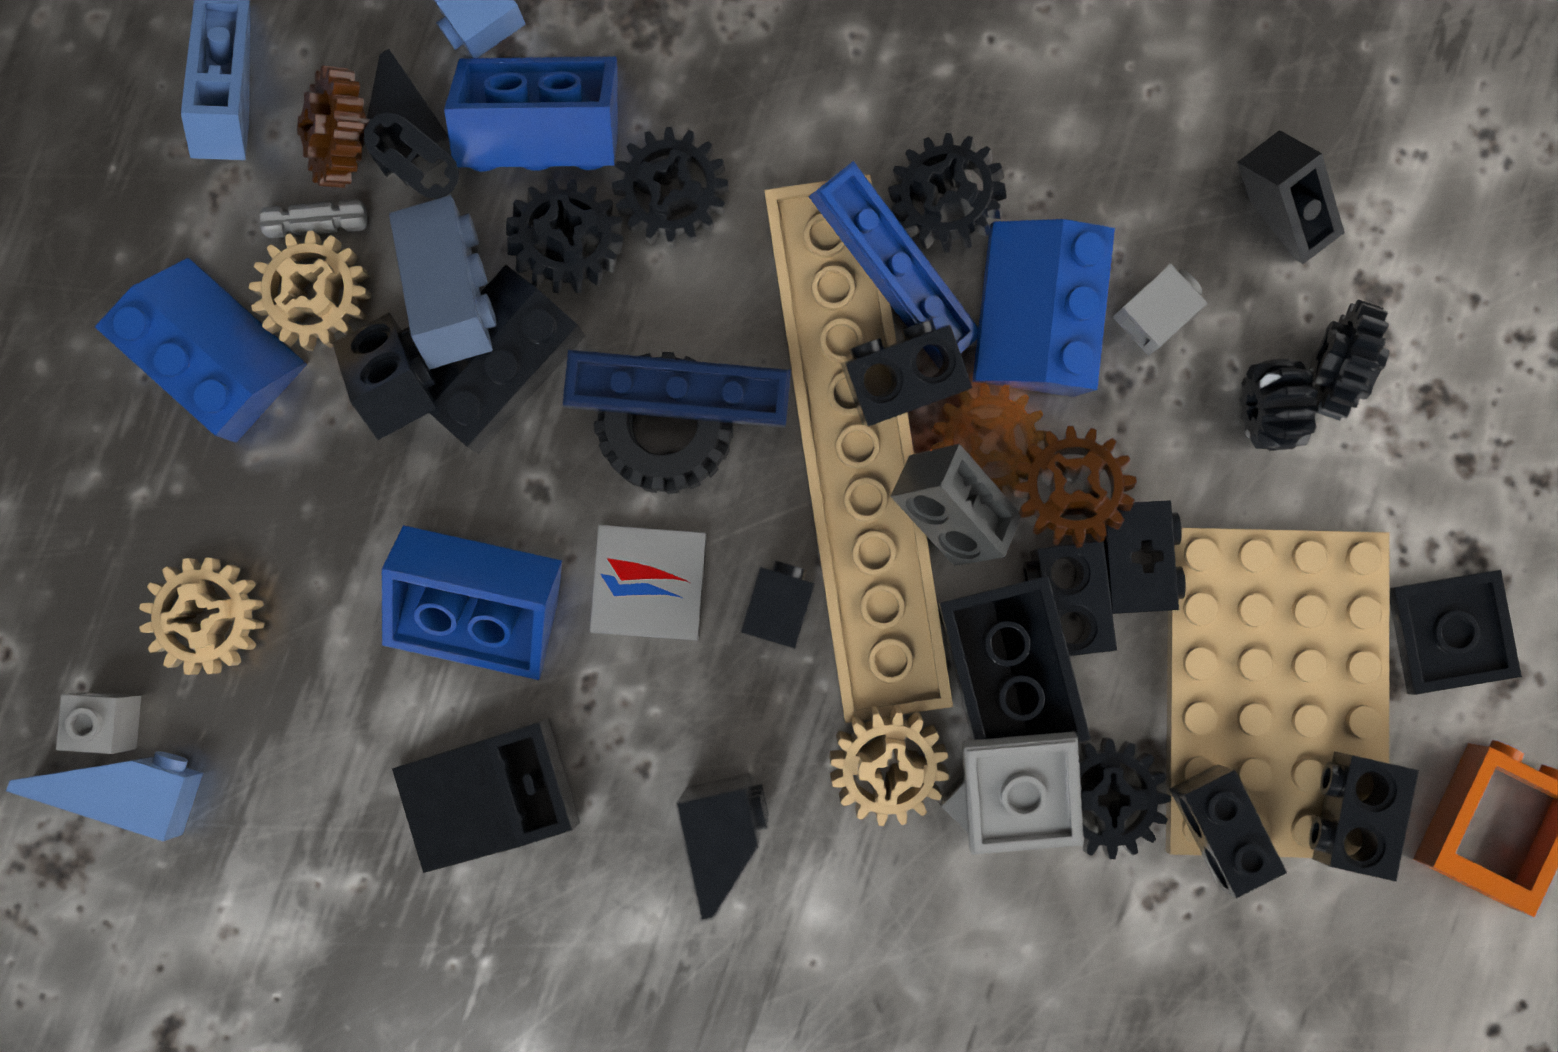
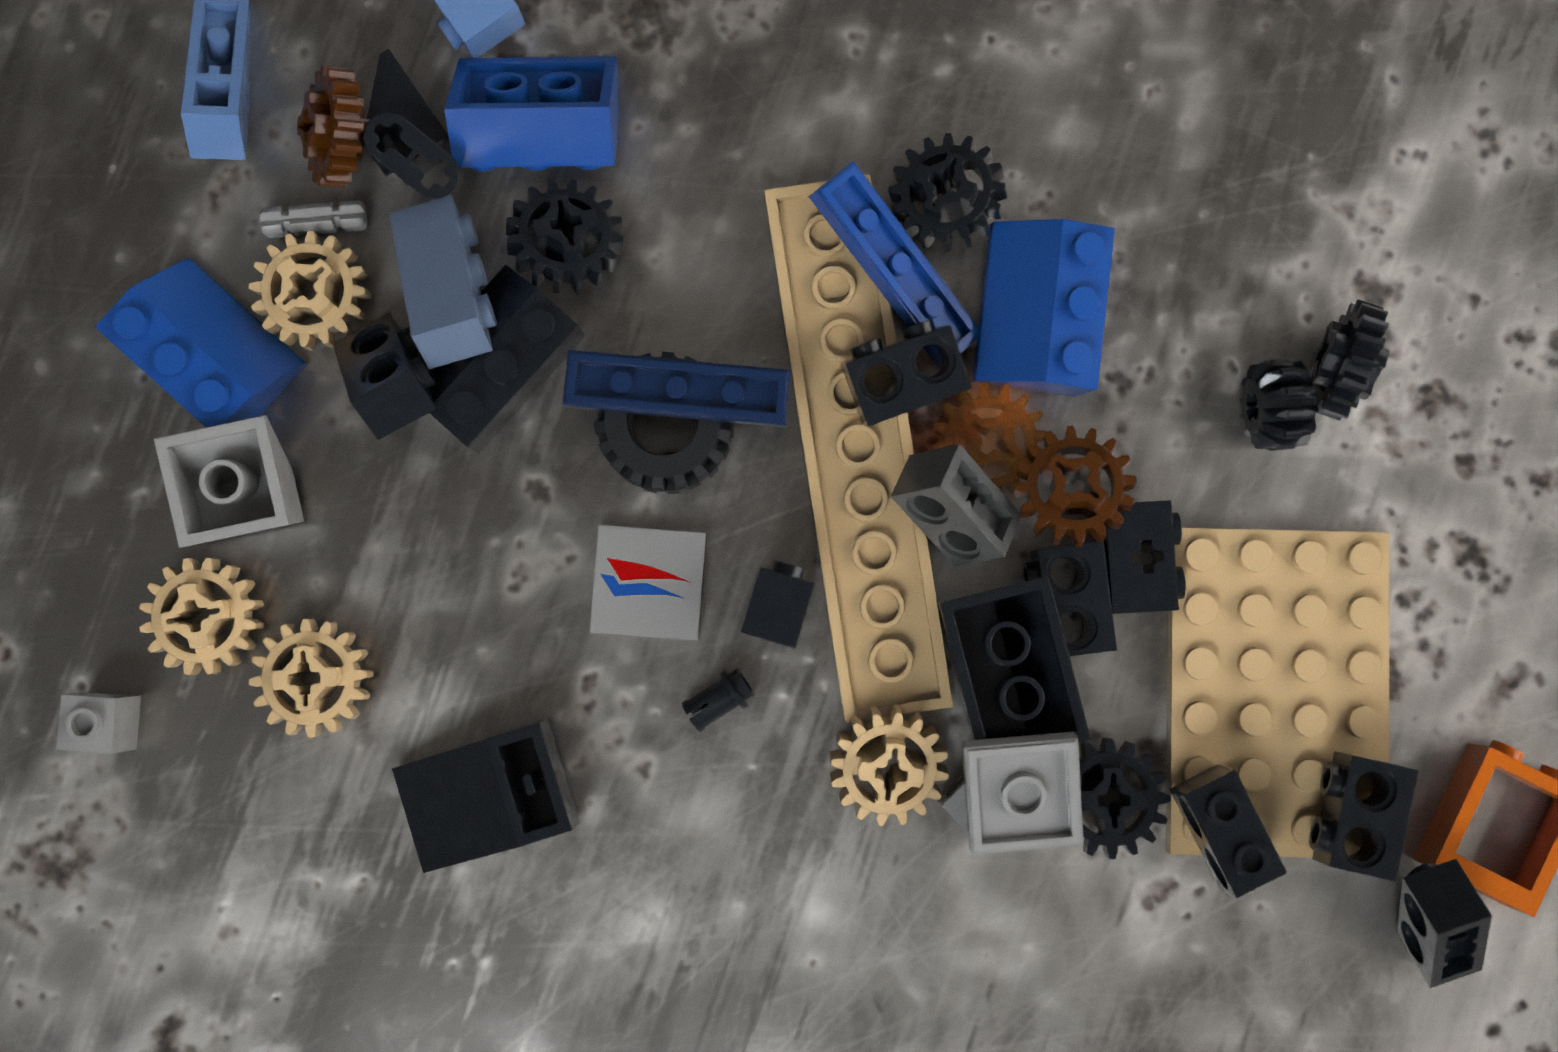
medium blue slope [6,751,203,841] -> none
blue slope [382,525,562,680] -> none
black gear [612,127,729,247] -> none
black slope [676,773,769,921] -> none
light grey brick [1113,264,1208,356] -> none
black slope [1237,130,1345,264] -> none
black tile [1389,570,1522,695] -> none
none -> light grey slope [154,416,304,548]
none -> tan gear [249,619,373,738]
none -> black pin [682,669,755,732]
none -> black brick [1397,859,1492,988]

